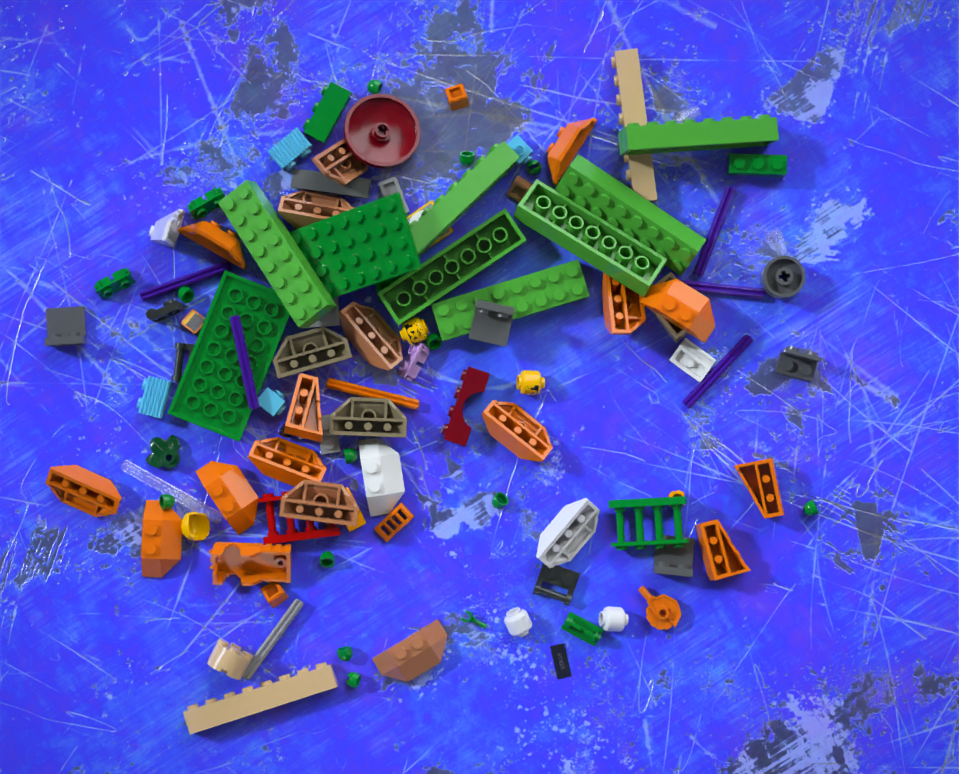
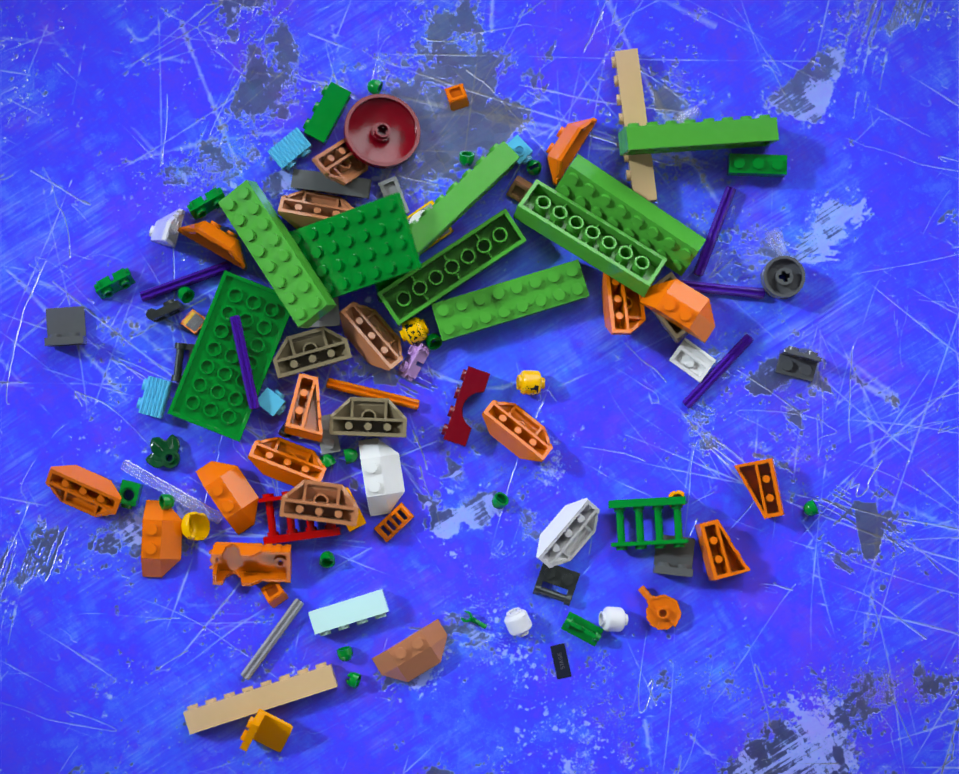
tan brick [207,638,253,680] -> none
dark grey bracket [469,299,515,347] -> none
none -> green brick [119,480,143,509]
none -> light orange bracket [240,709,293,752]
none -> light aqua brick [308,589,389,637]
none -> green hinge [320,454,337,468]

